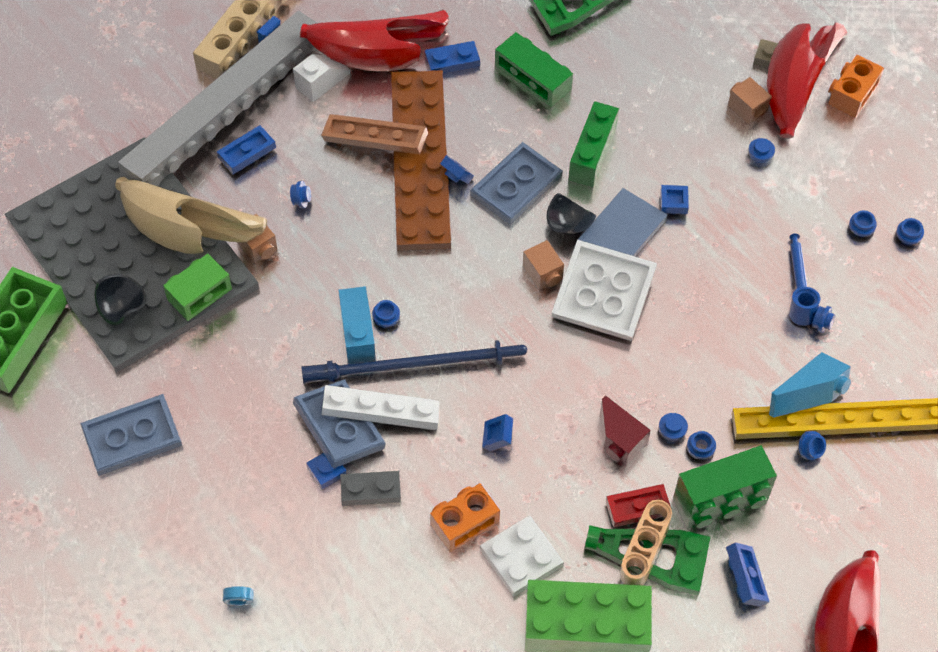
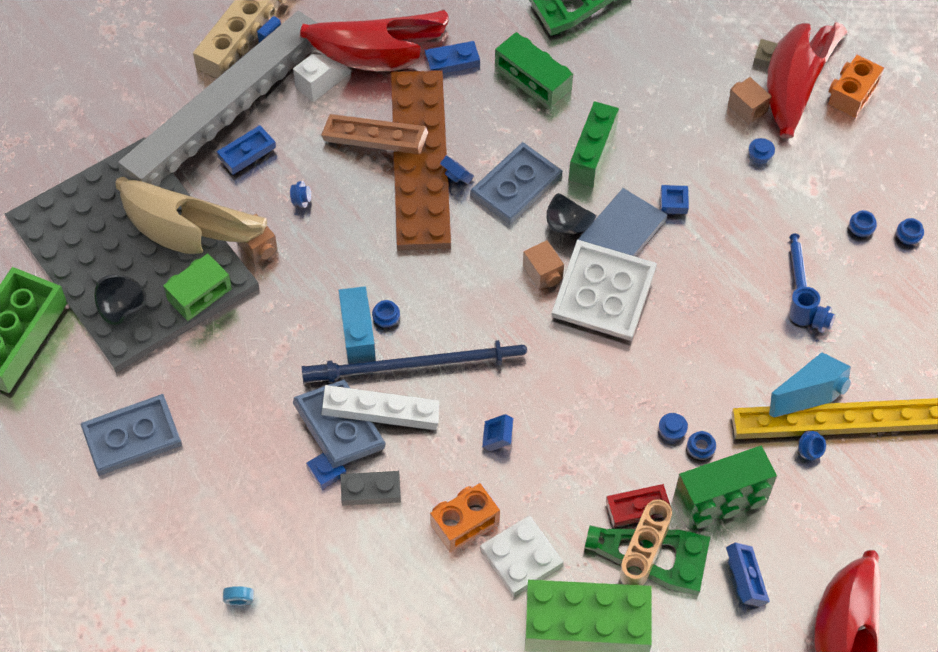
dark red slope [600,395,651,466] -> none

